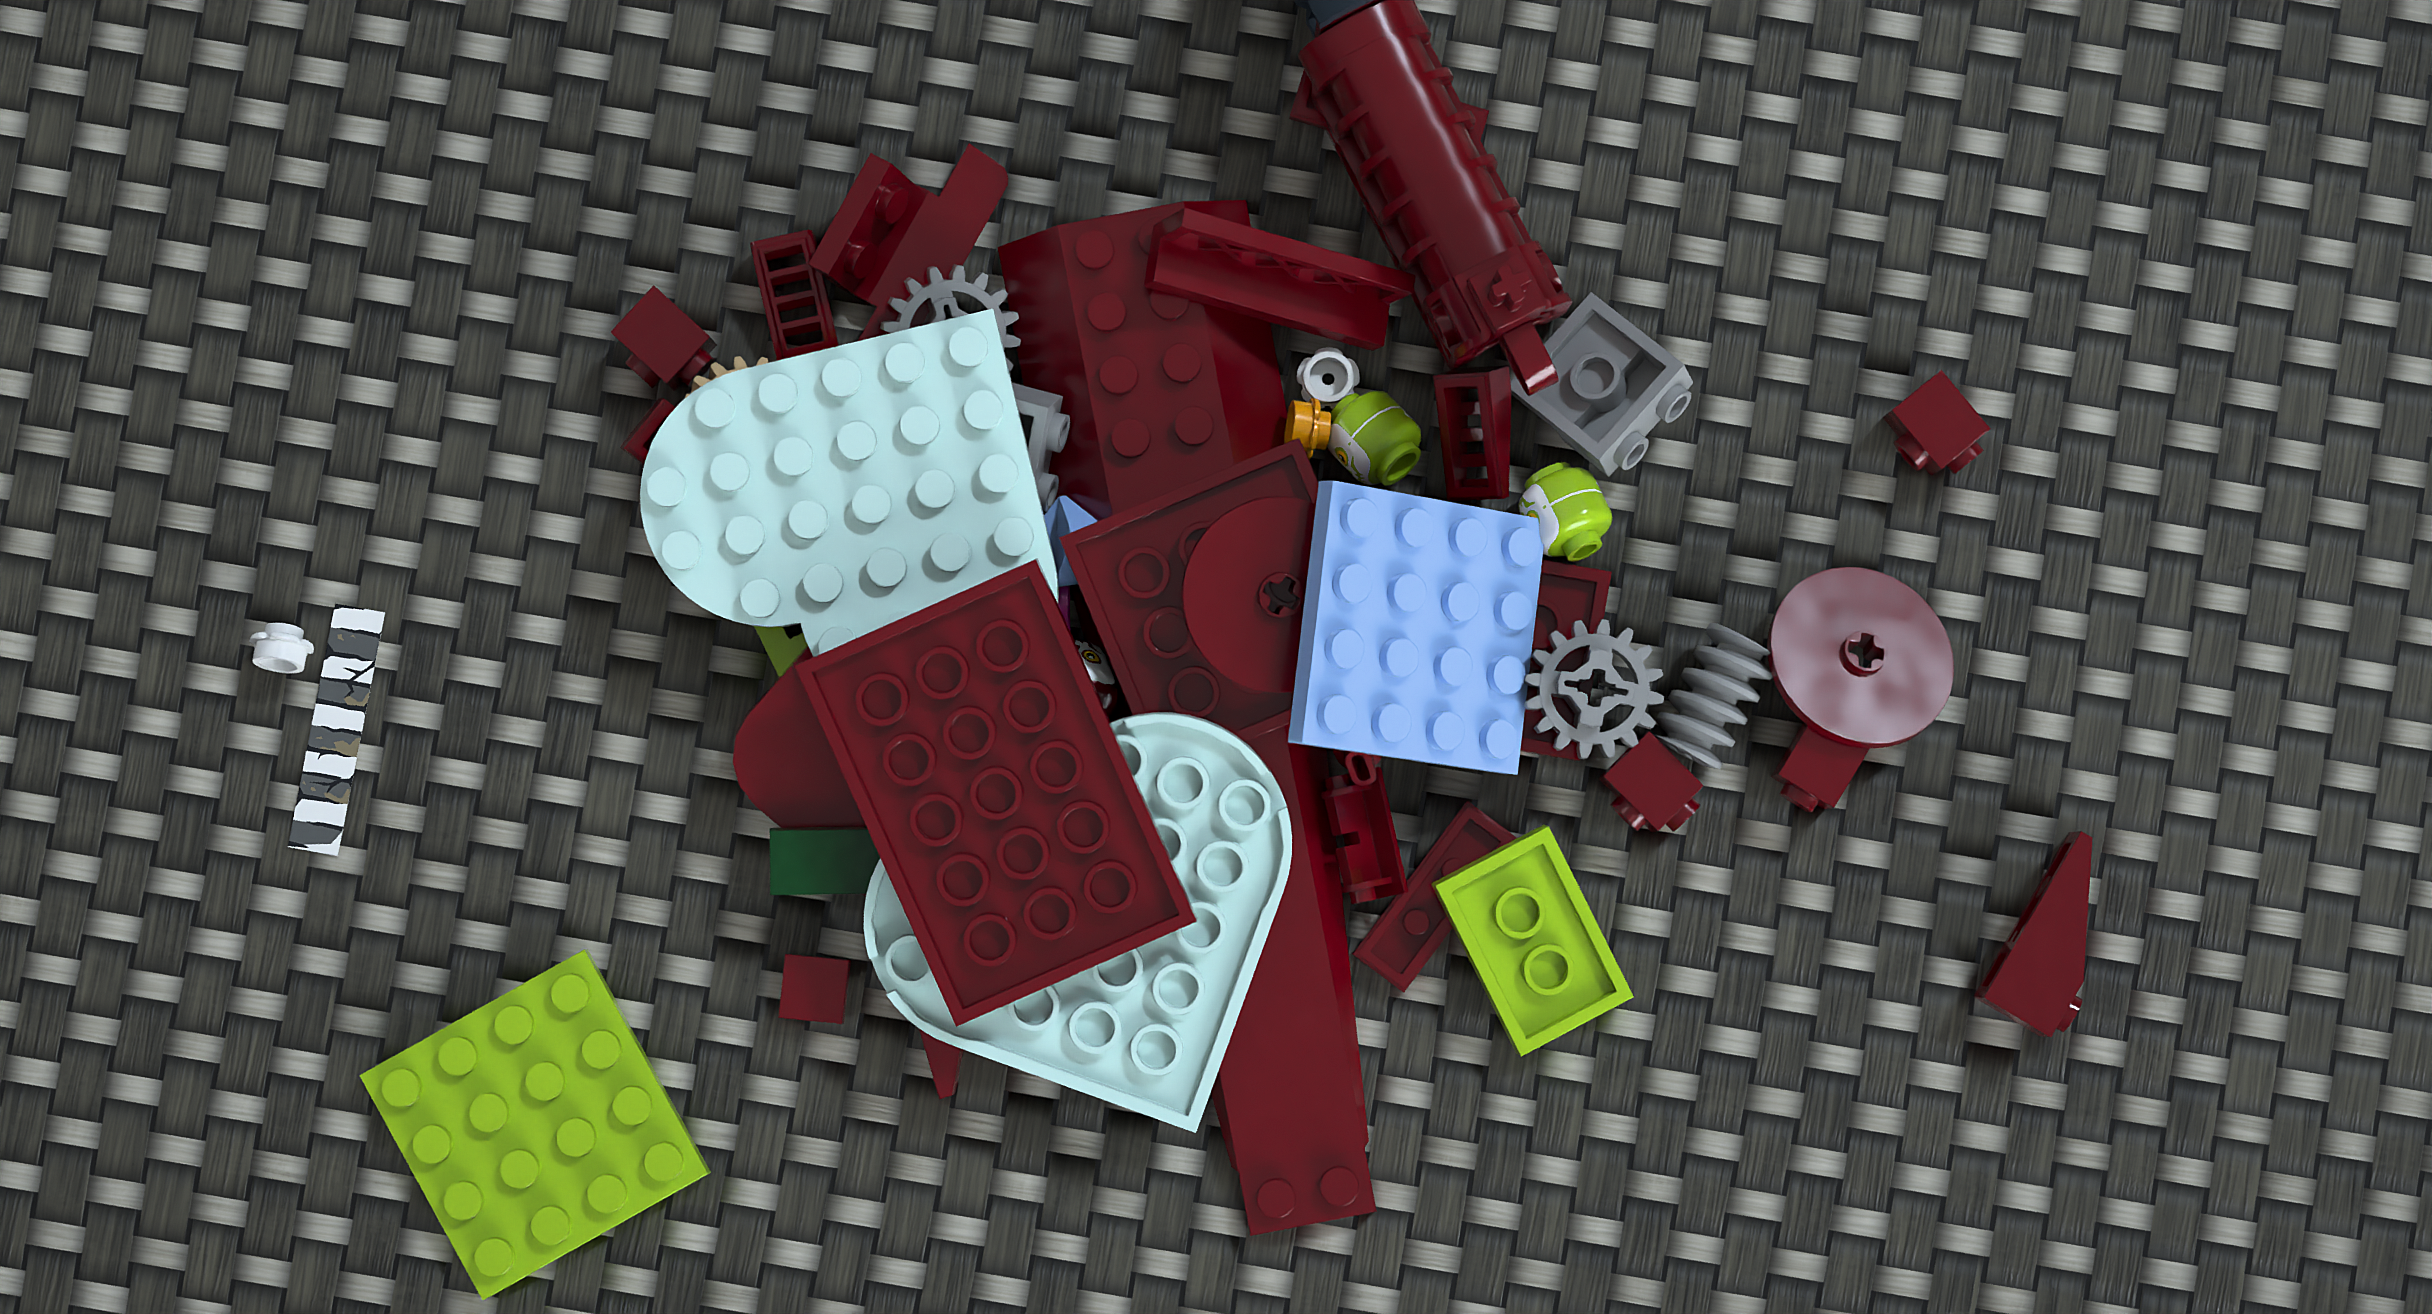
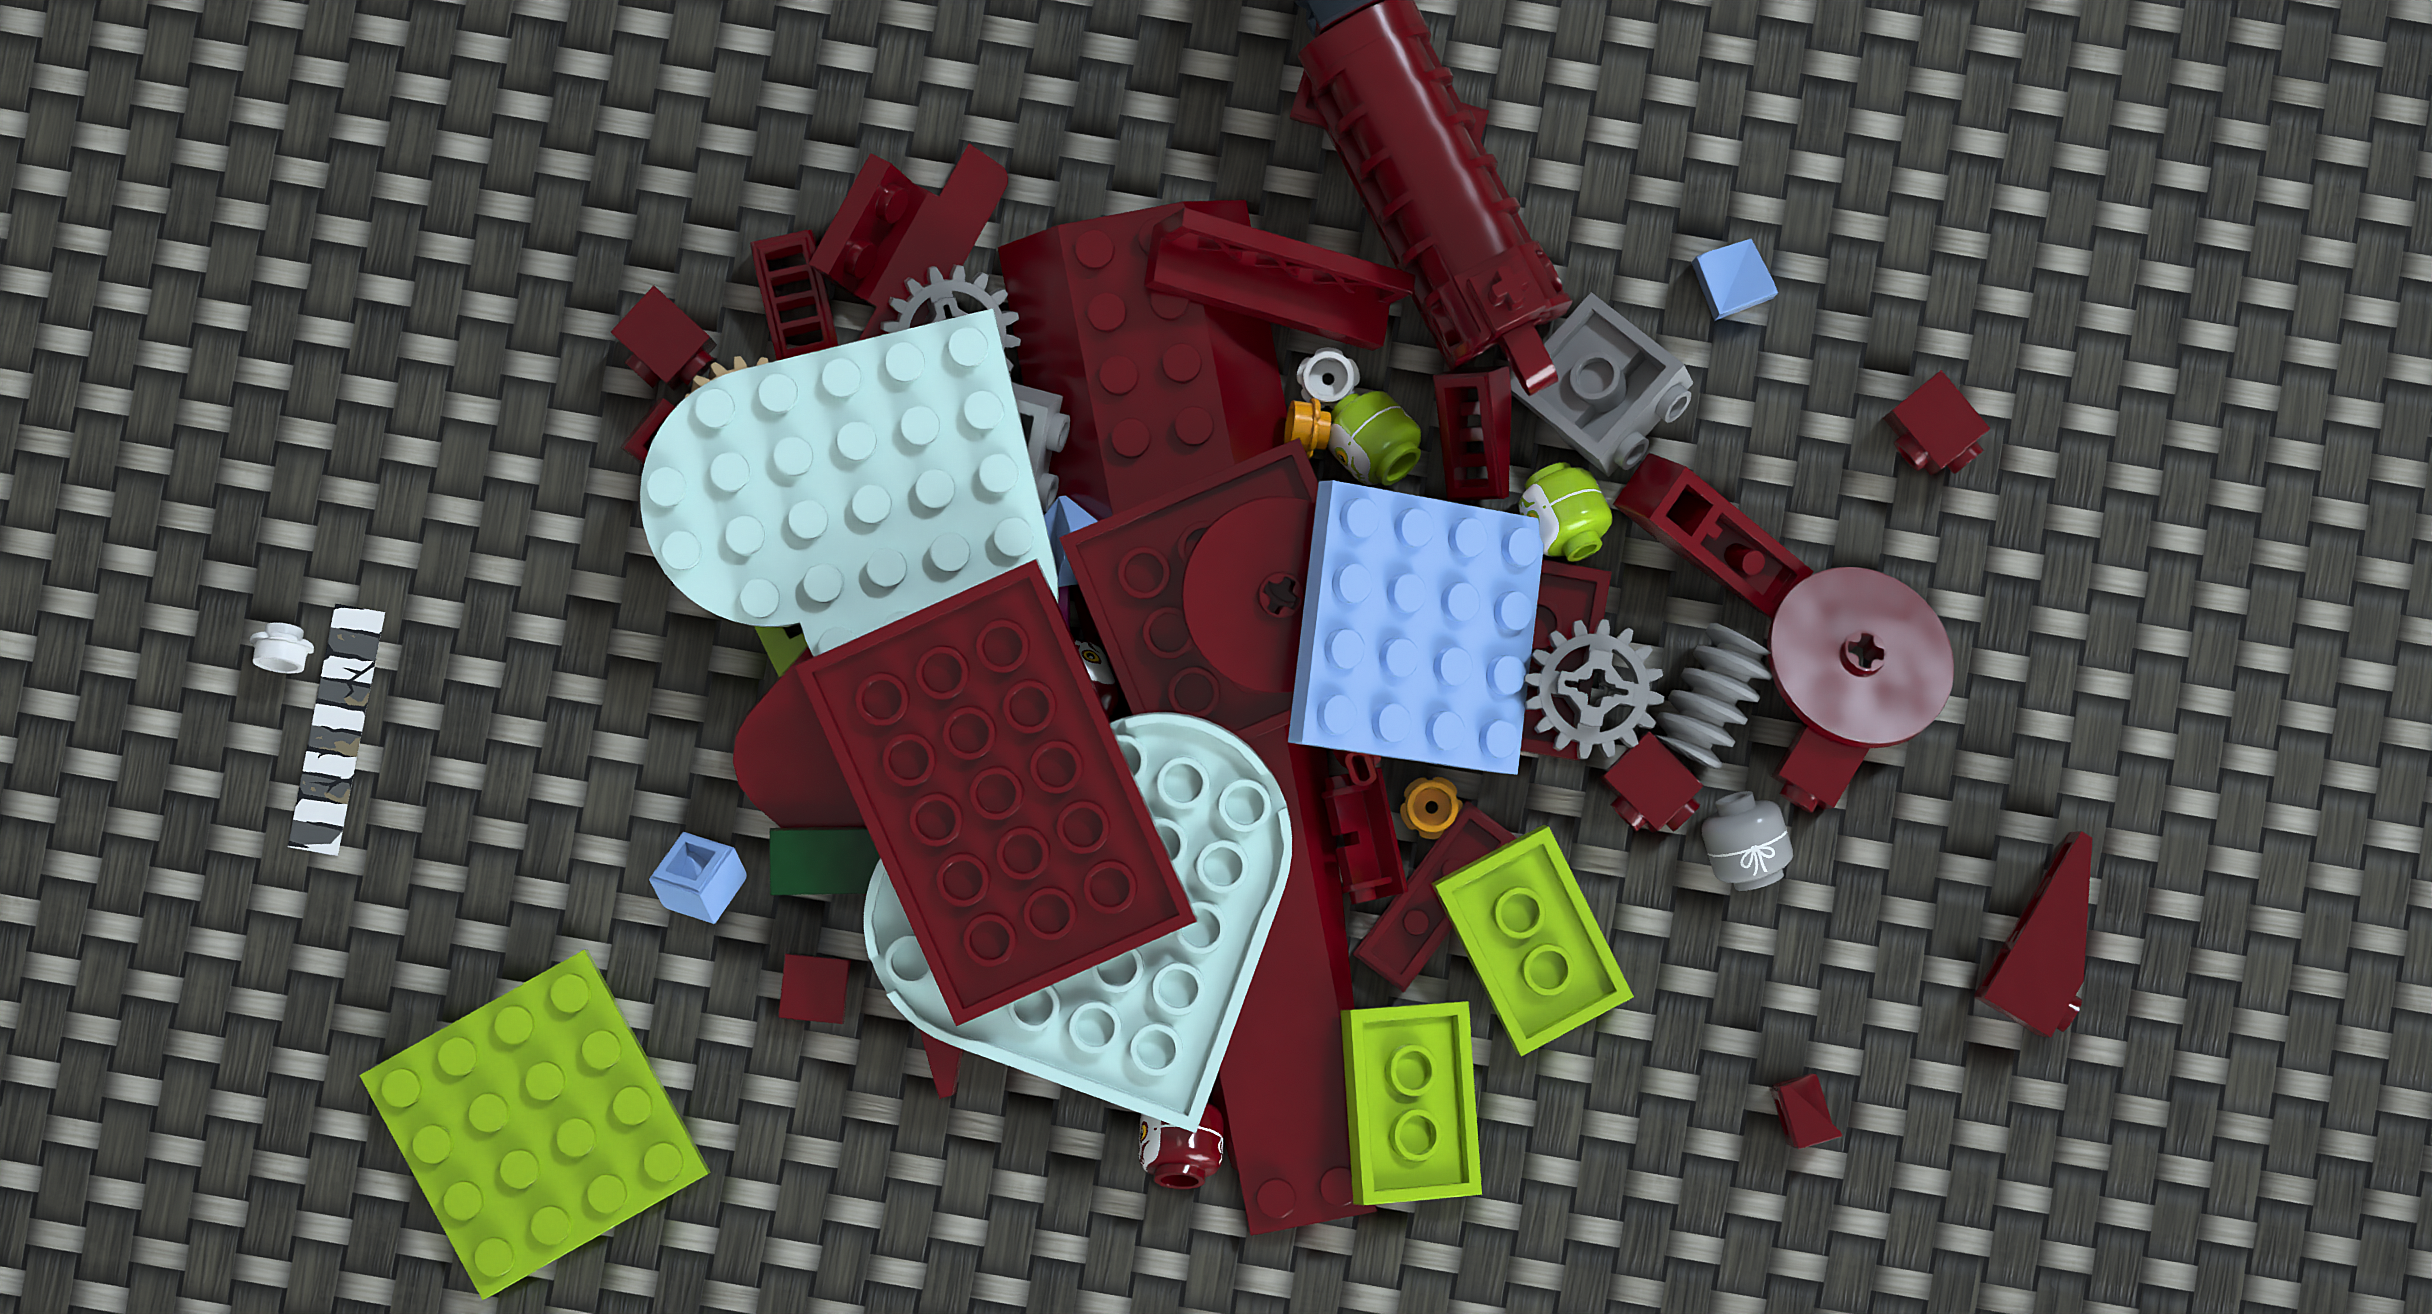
none -> light blue slope [649,832,747,924]
none -> dark red head [1139,1103,1224,1189]
none -> lime plate [1341,1001,1482,1205]
none -> light orange plate [1400,777,1463,839]
none -> dark red slope [1613,453,1814,621]
none -> light blue slope [1691,239,1778,321]
none -> light grey head [1702,791,1793,891]
none -> dark red slope [1770,1073,1843,1149]

